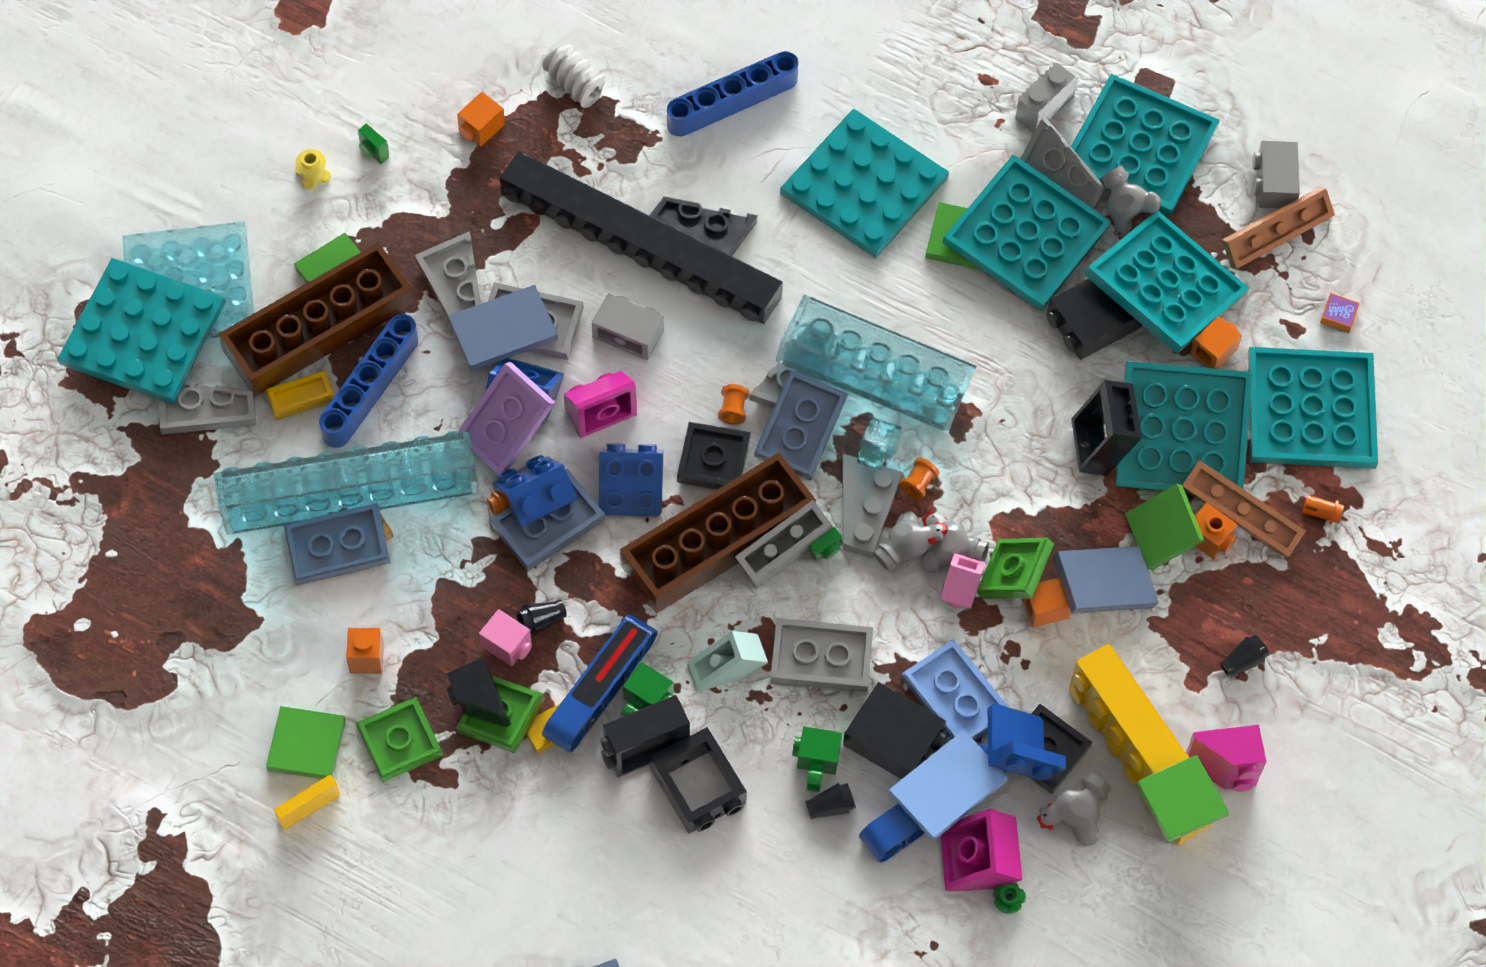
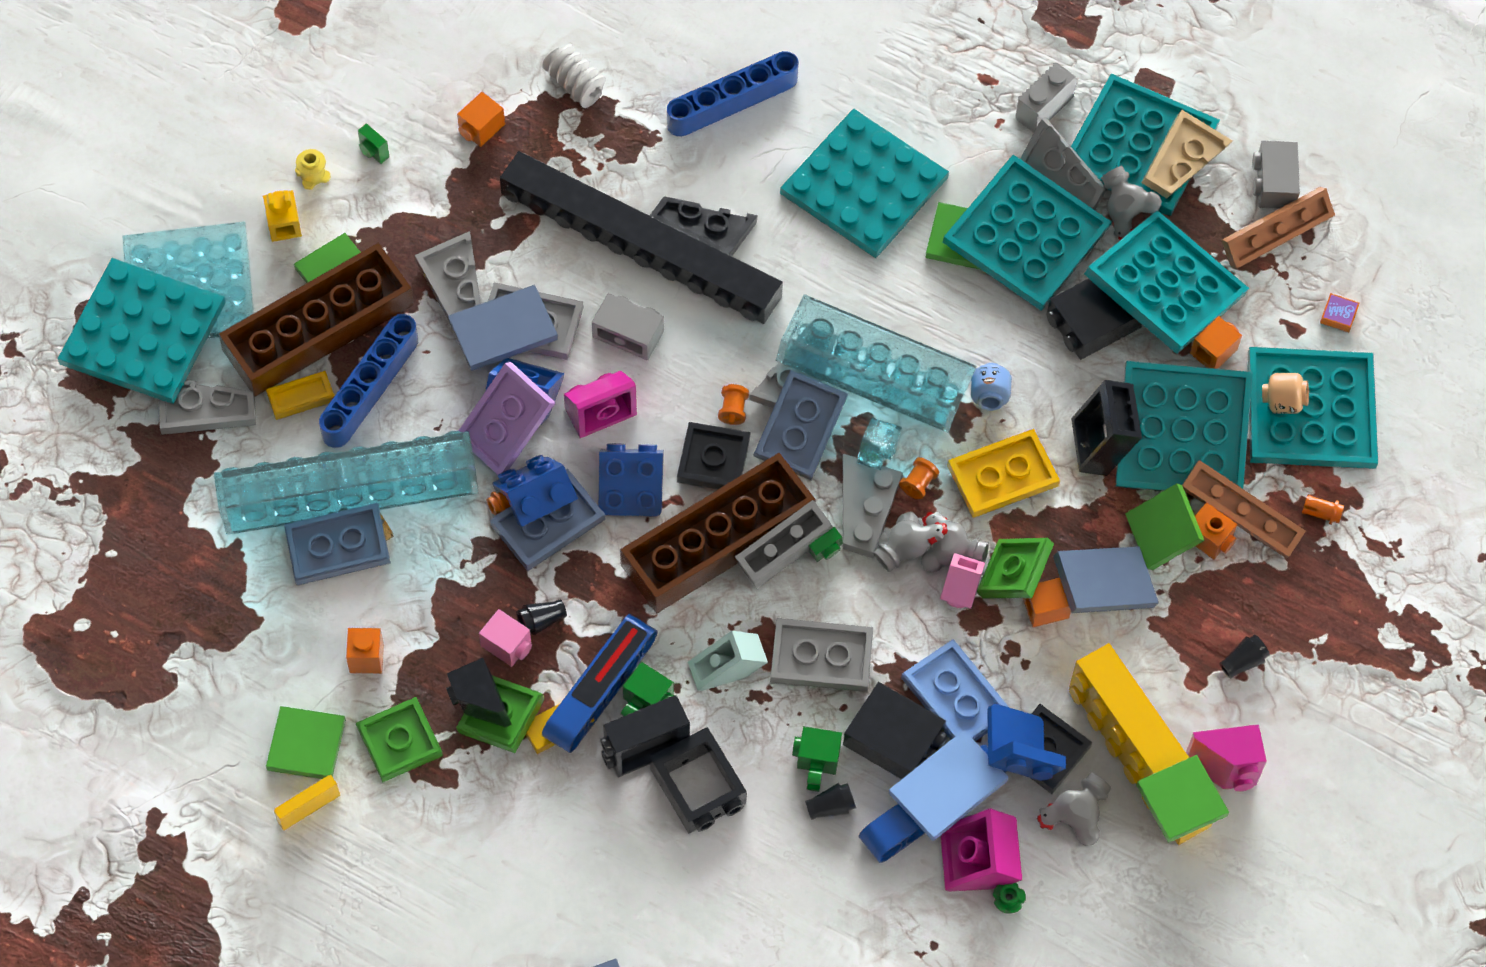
none -> yellow brick [263,190,302,242]
none -> yellow plate [947,429,1060,518]
none -> light blue head [971,363,1012,411]
none -> tan wing [1141,110,1233,198]
none -> light nougat head [1262,373,1309,414]

